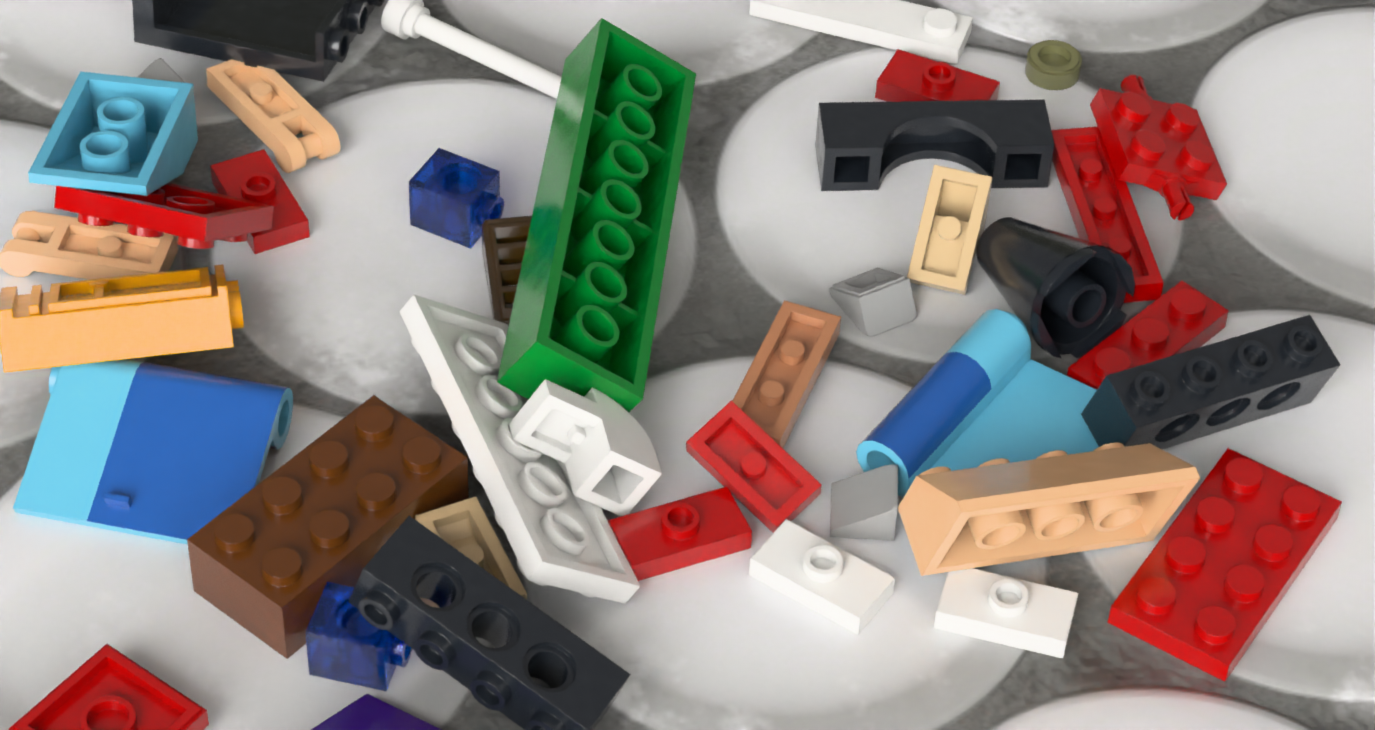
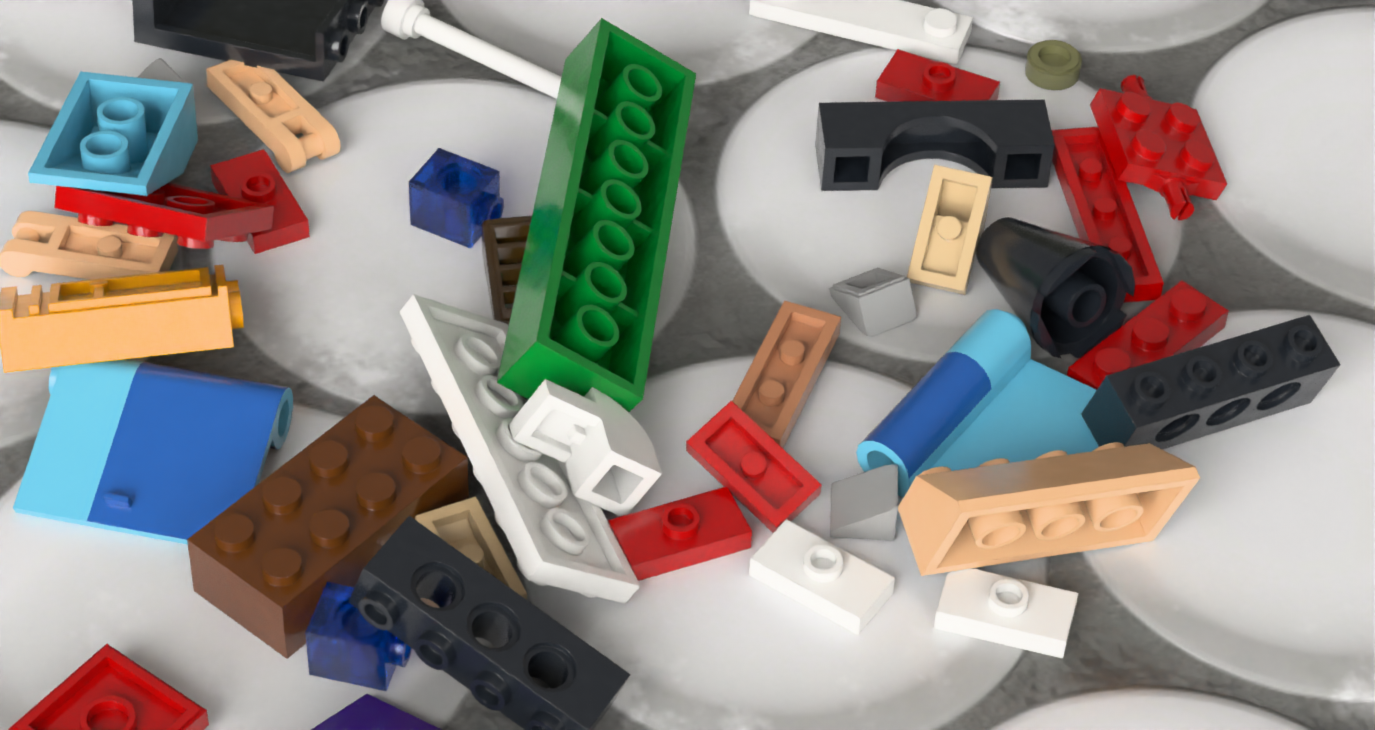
red plate [1108,448,1342,682] -> none

